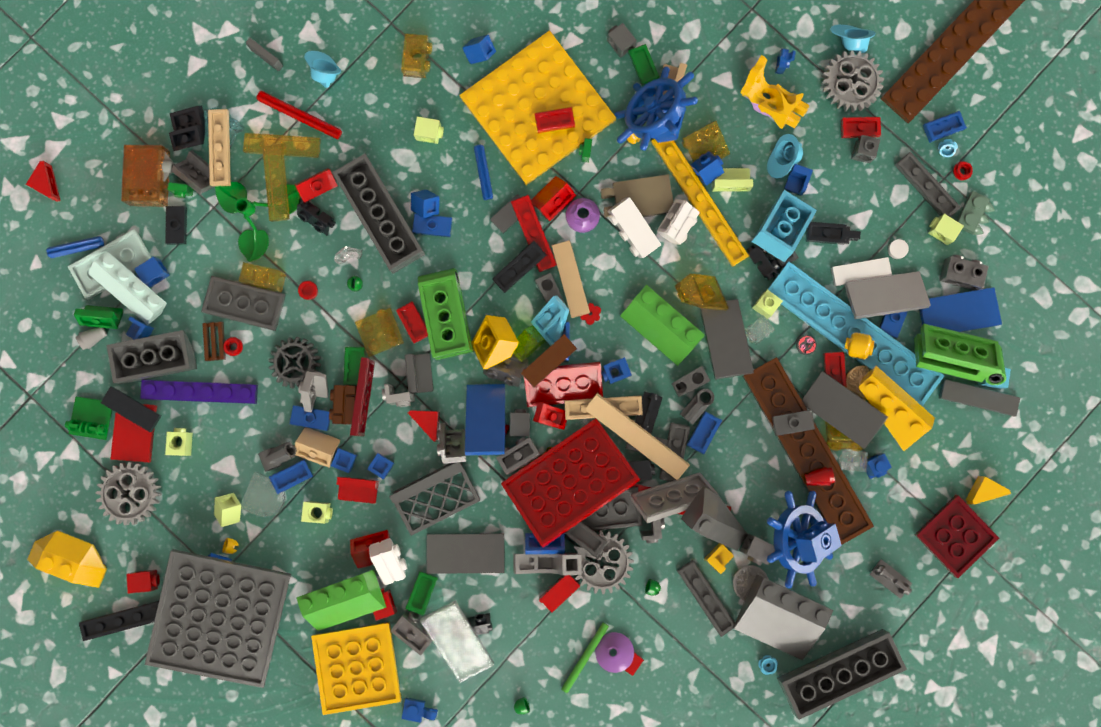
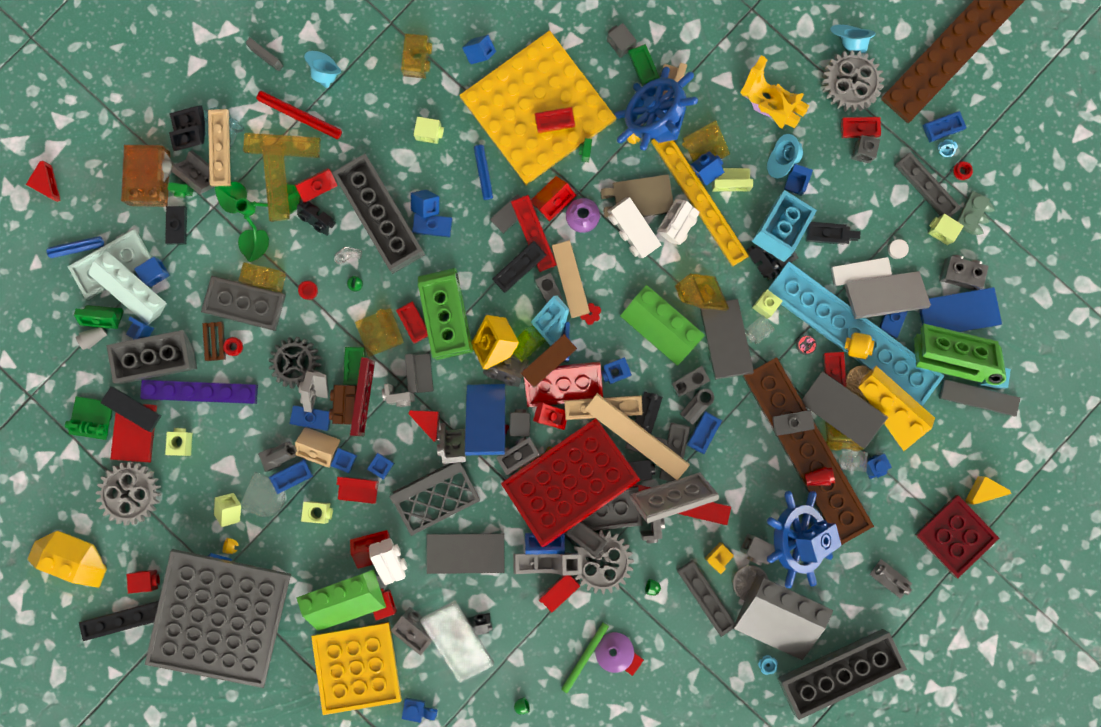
green tile [405,571,438,616] -> none
dark grey wedge [681,486,748,550] -> none
blue plate [775,48,796,74] -> none

